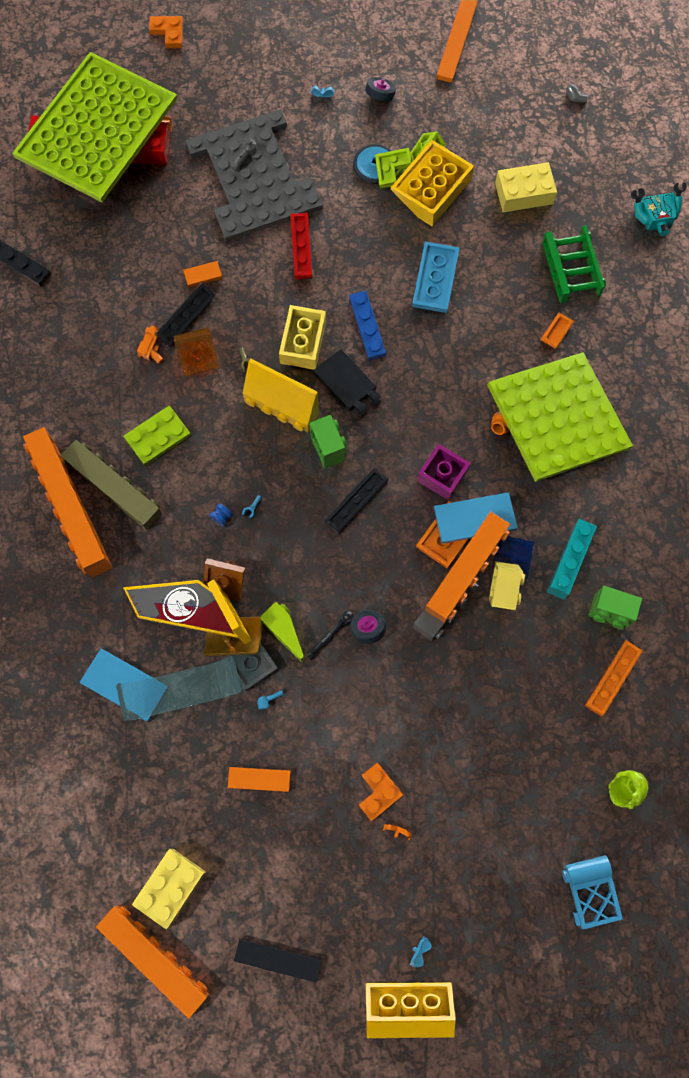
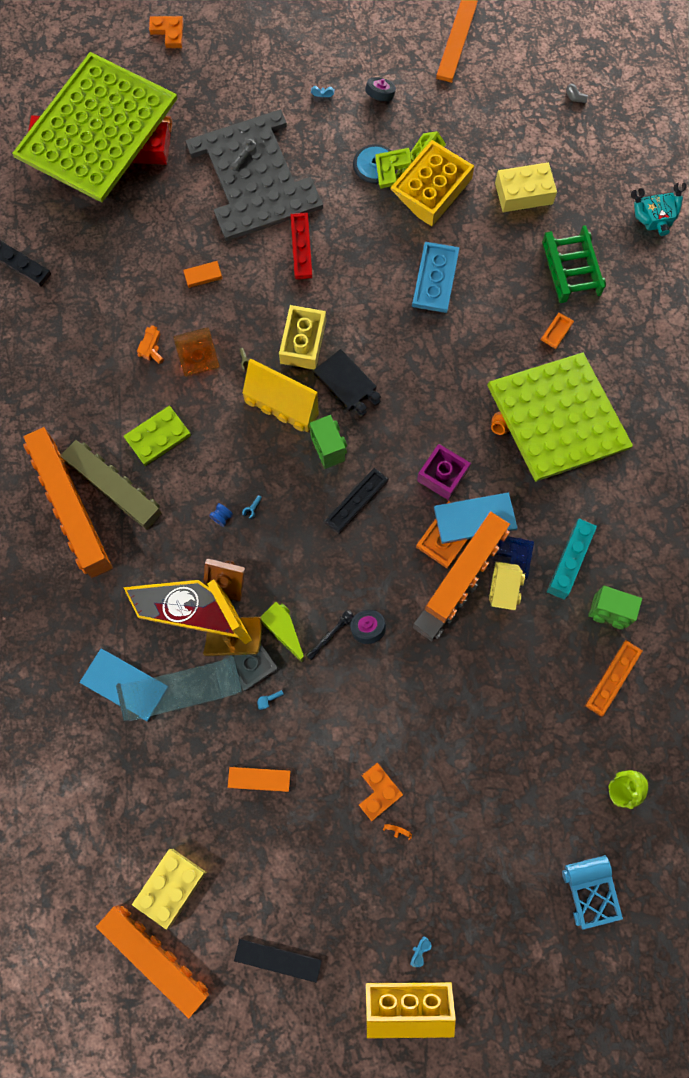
black plate [154,282,215,347] -> none
blue plate [349,291,386,360] -> none

